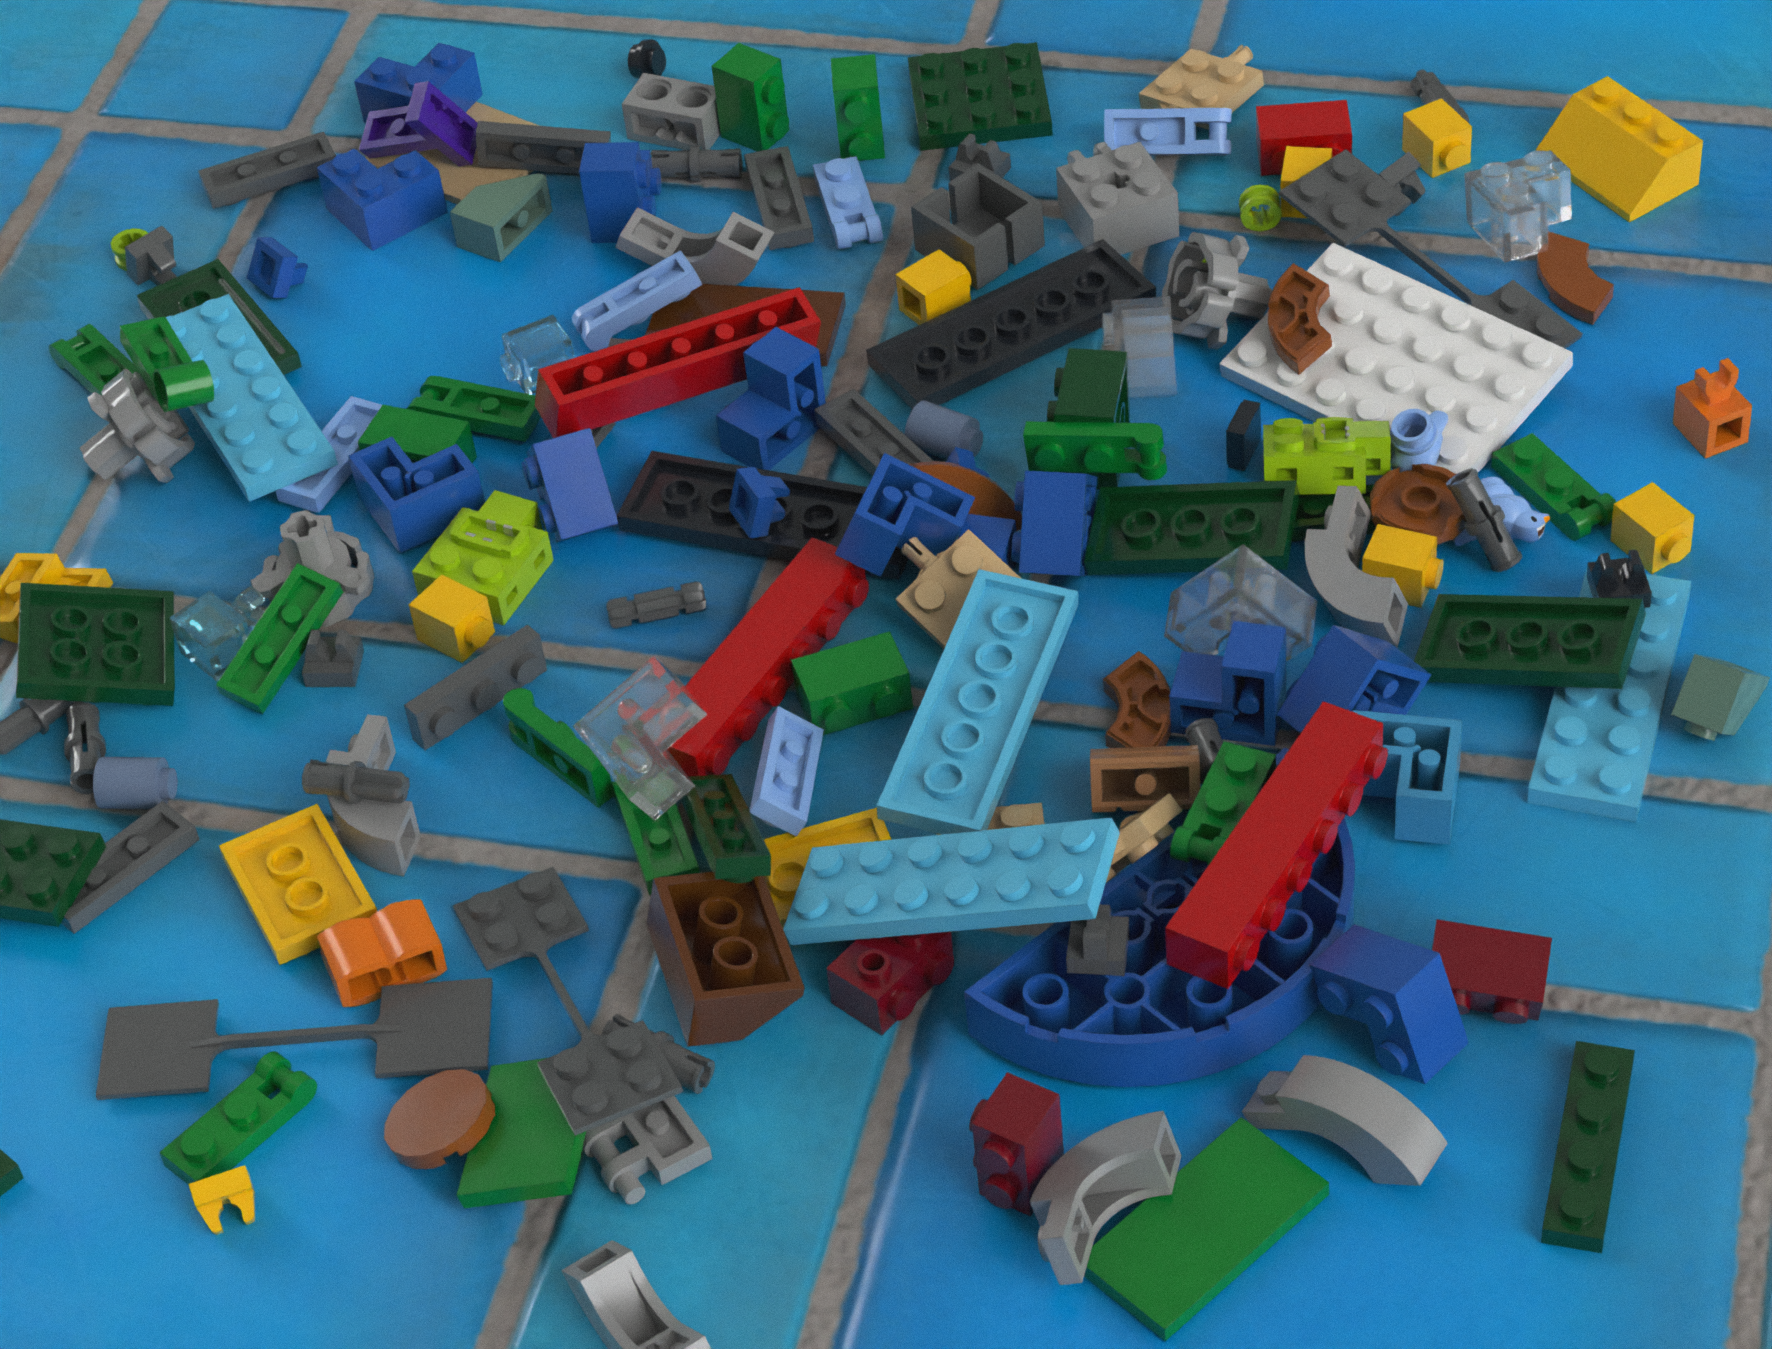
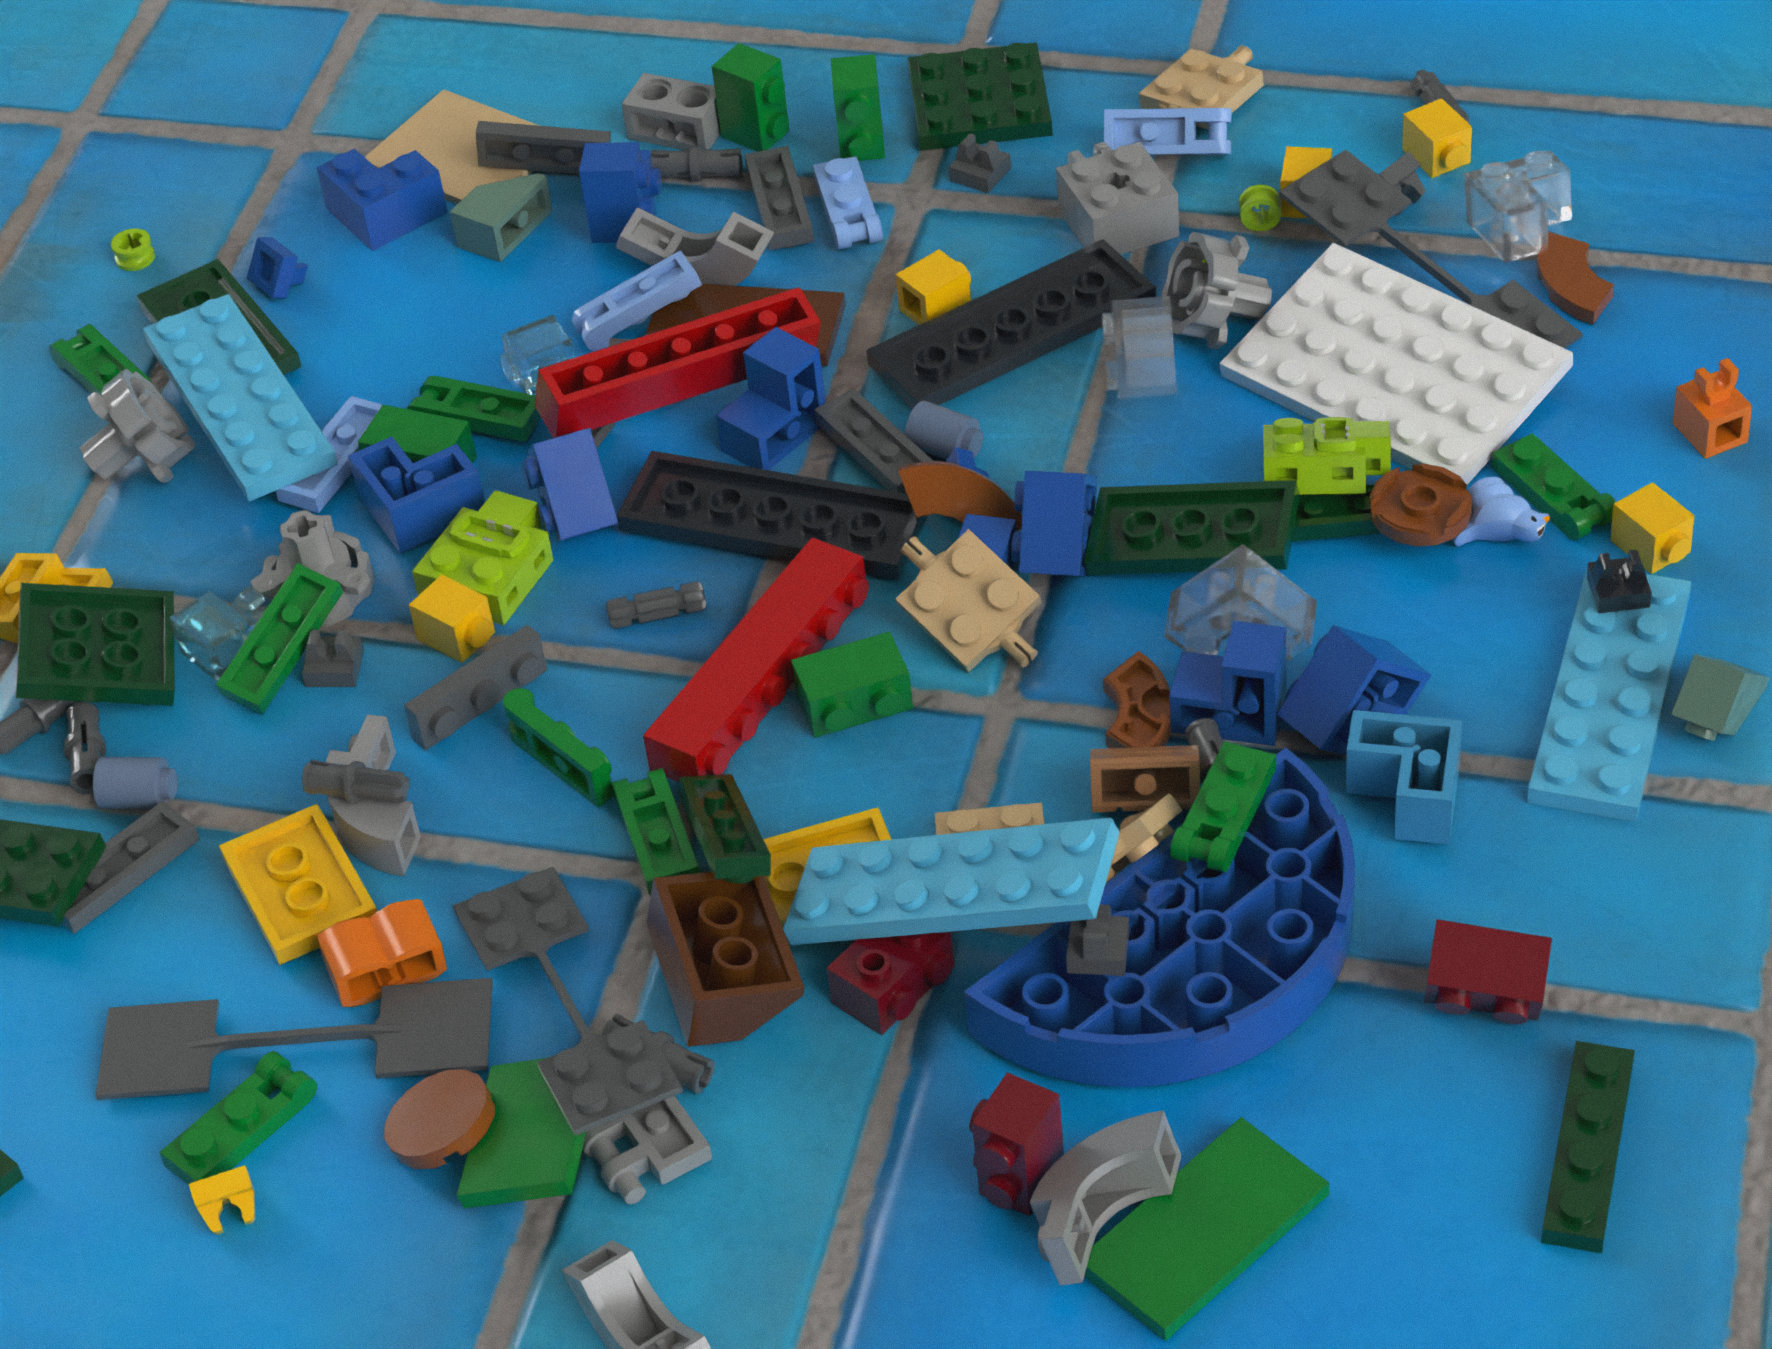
green plate [120,316,214,412] -> none
dark grey tile [125,225,177,286] -> none
dark grey plate [198,132,336,209] -> none
blue brick [354,43,483,124] -> none
dark purple bracket [359,81,478,167] -> none
clear brick [573,656,707,821] -> none
black plate [628,39,666,79] -> none
blue tile [729,467,790,538] -> none
light blue plate [749,706,824,837] -> none
blue brick [835,453,975,577] -> none
medium azure plate [877,569,1079,834] -> none
dark grey piece [911,163,1045,290] -> none
green plate [1023,421,1167,480] -> none
dark green brick [1047,348,1130,490] -> none
red brick [1165,701,1388,989] -> none
black tile [1226,399,1261,471] -> none
light grey arch [1242,1055,1448,1186] -> none
red brick [1256,100,1352,176] -> none
dark orange tile [1268,263,1332,375] -> none
light grey arch [1305,486,1408,648] -> none
blue brick [1309,924,1469,1084] -> none
yellow brick [1362,524,1444,608] -> none
light blue animal [1390,409,1448,472] -> none
dark green plate [1414,594,1646,689] -> none
dark grey pin [1446,468,1522,572] -> none
yellow slope [1536,76,1703,223] -> none

